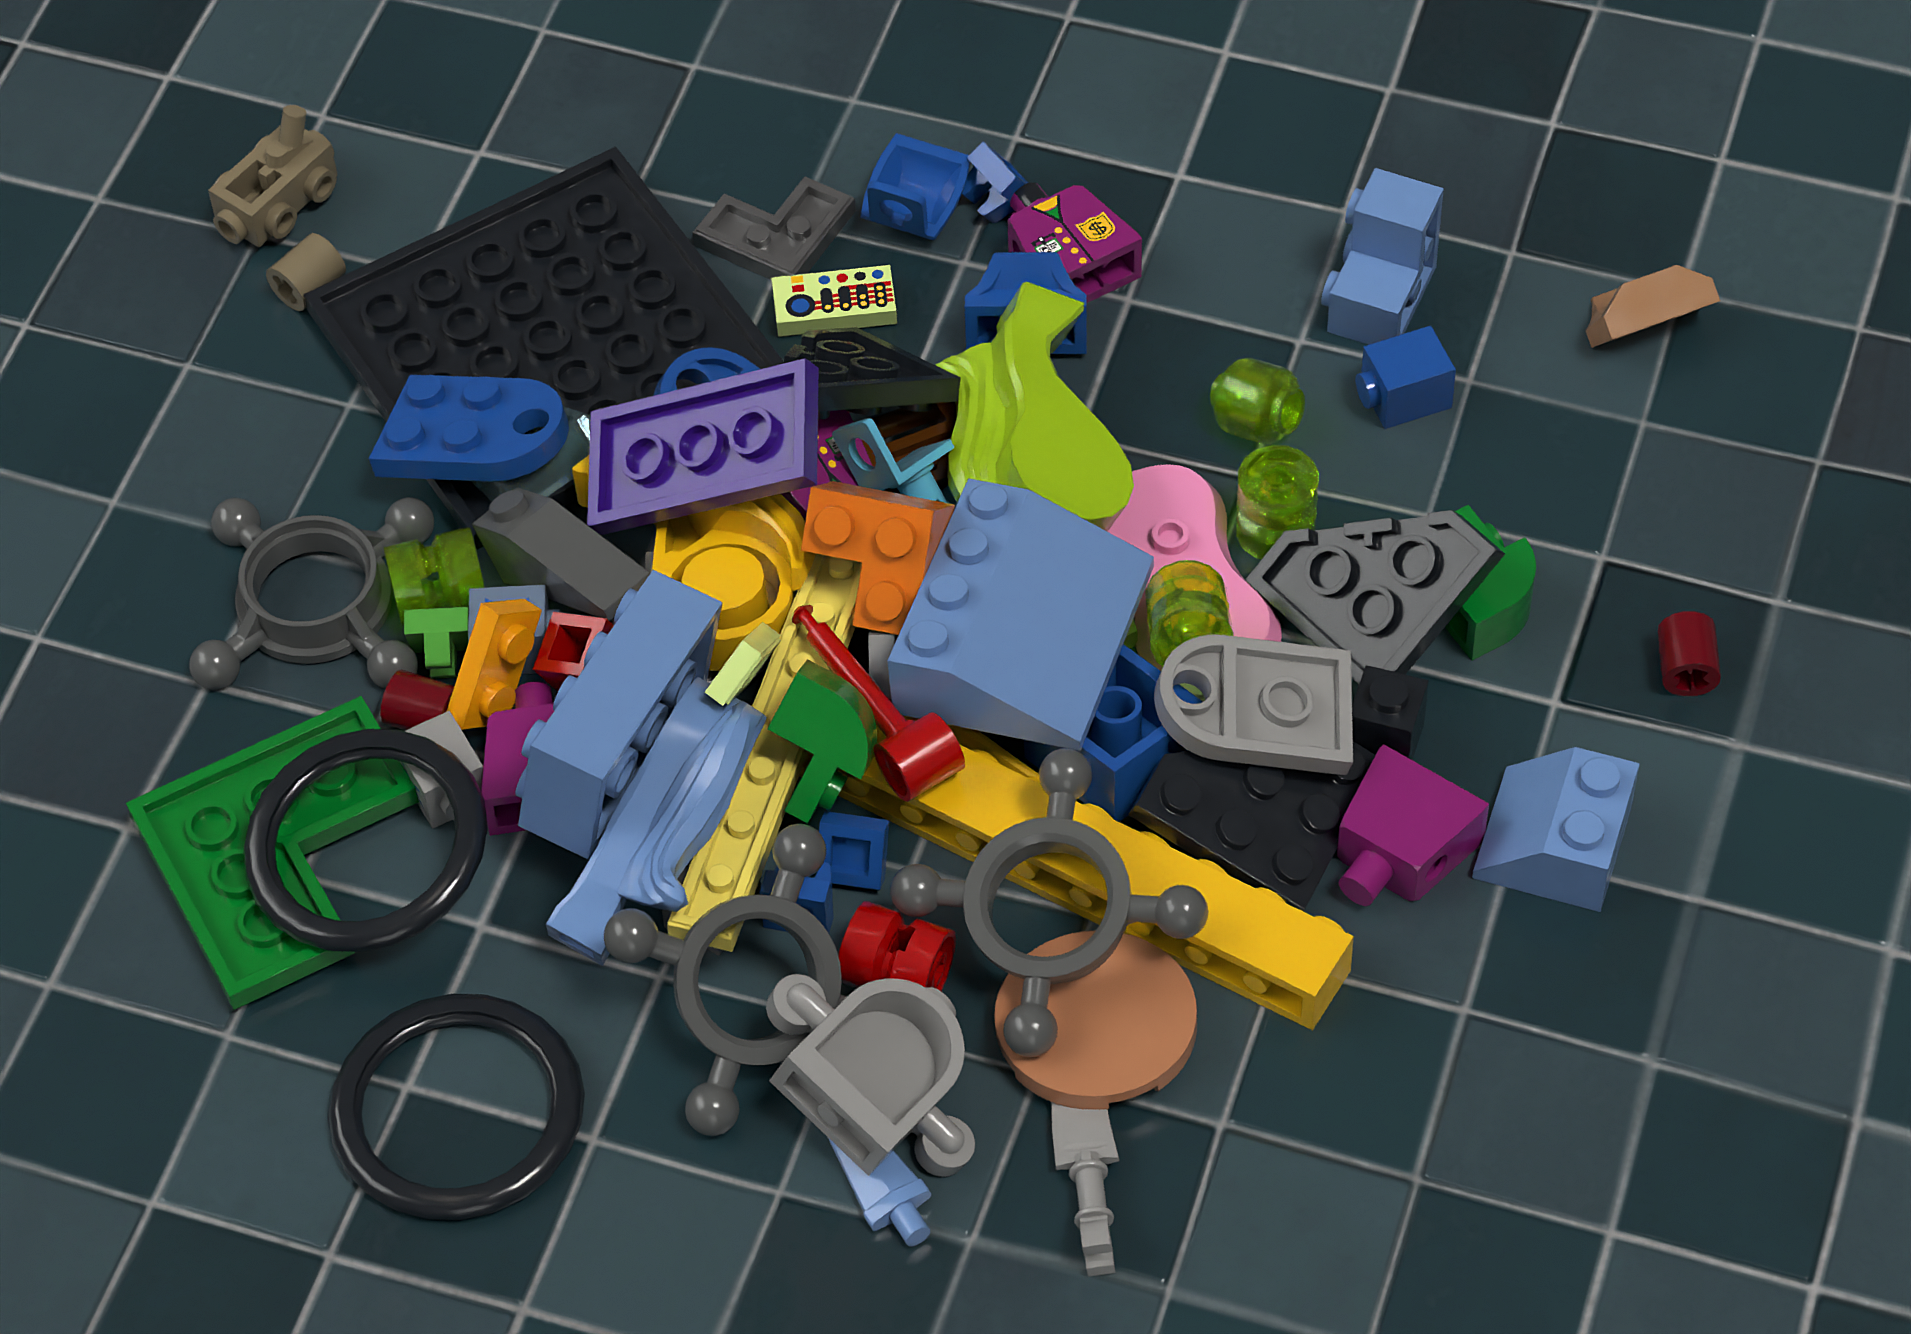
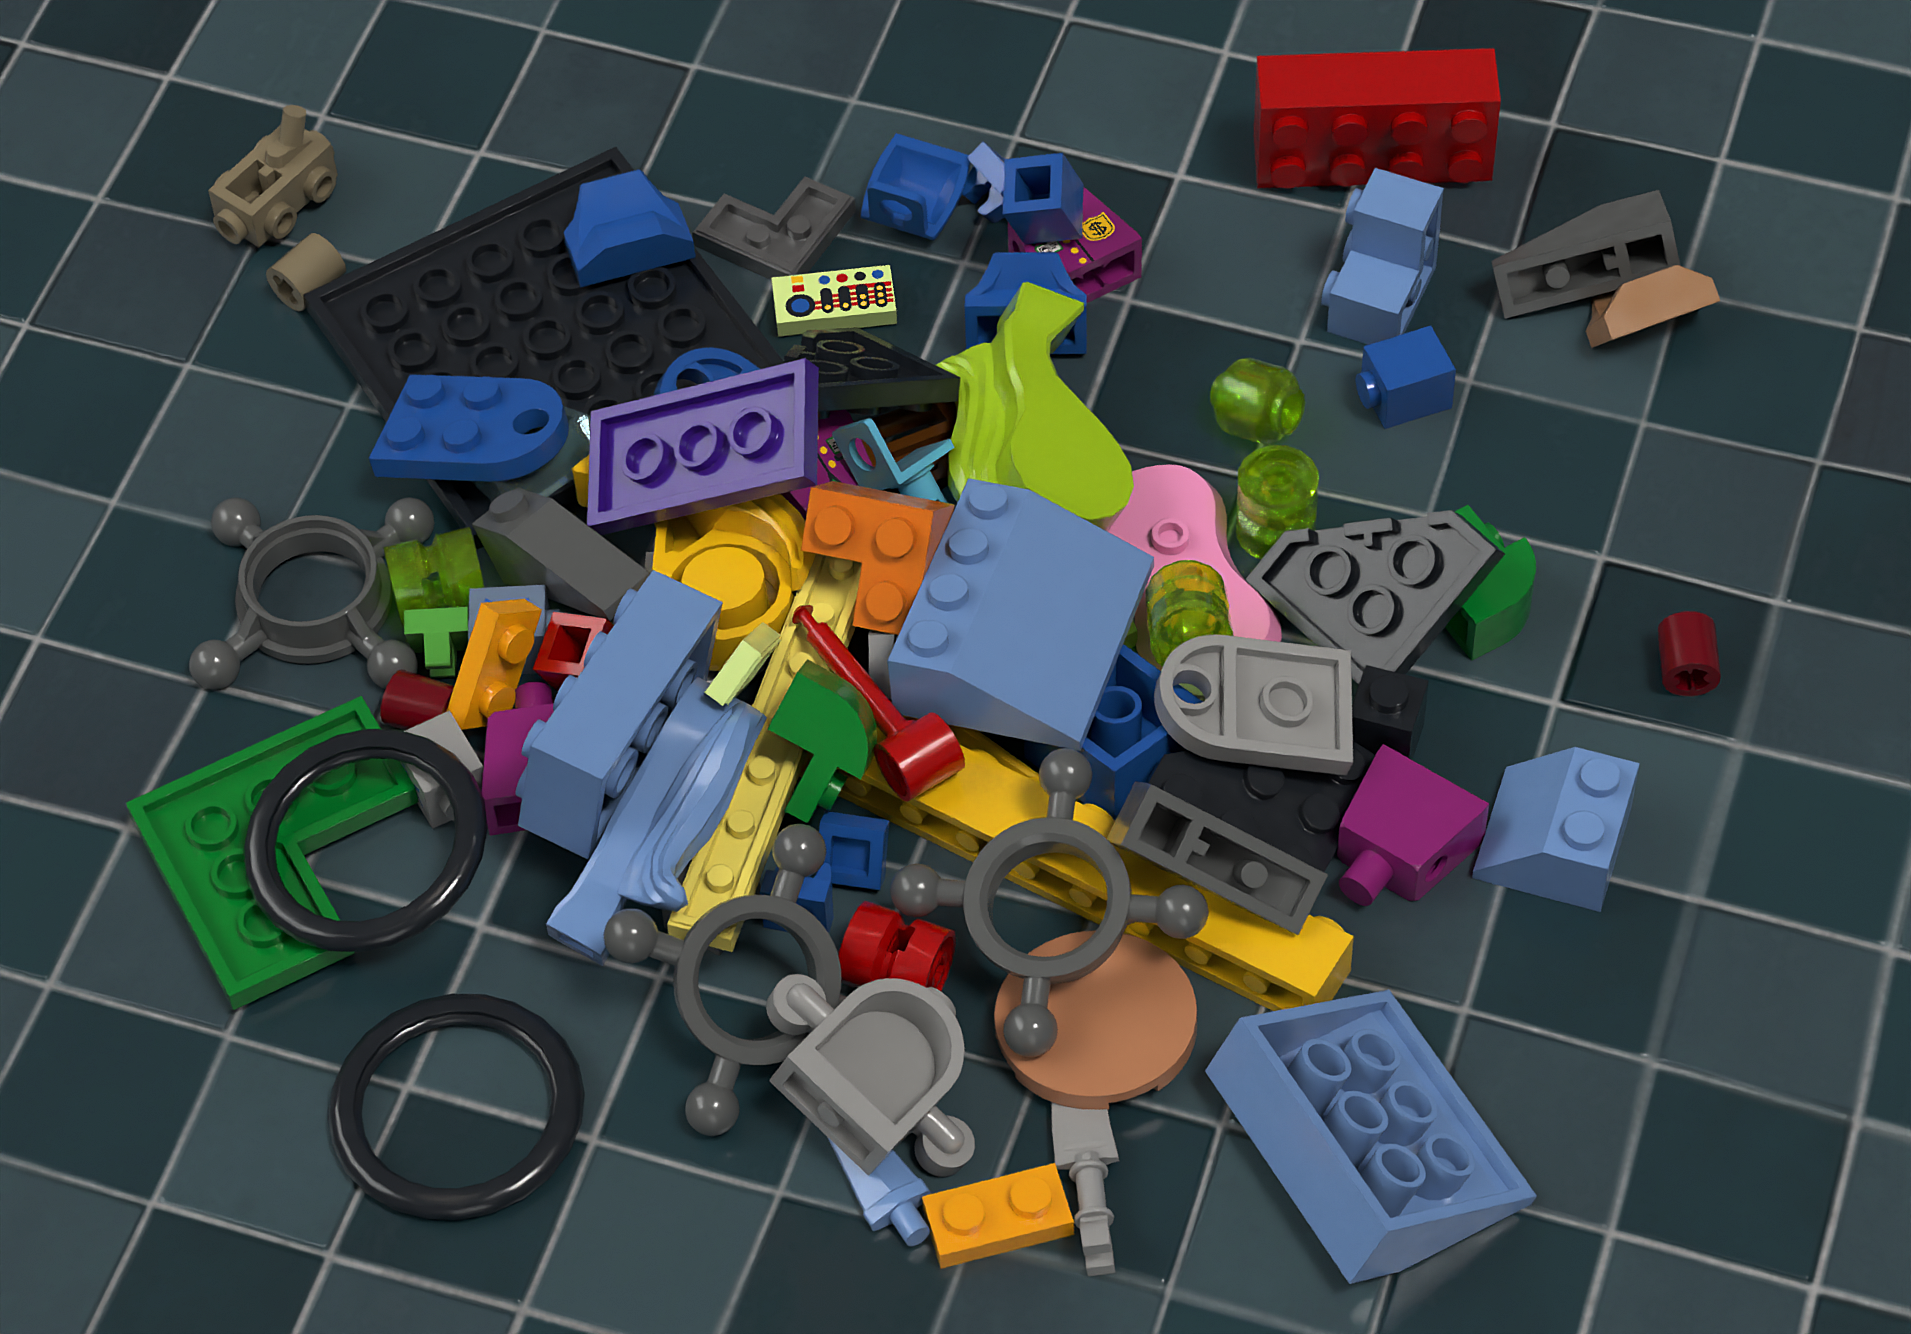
none -> blue slope [563,169,696,287]
none -> light orange plate [922,1163,1074,1269]
none -> blue brick [1003,153,1084,245]
none -> dark grey slope [1107,781,1328,935]
none -> medium blue slope [1205,990,1537,1284]
none -> red brick [1254,48,1501,188]
none -> dark grey slope [1491,190,1681,319]

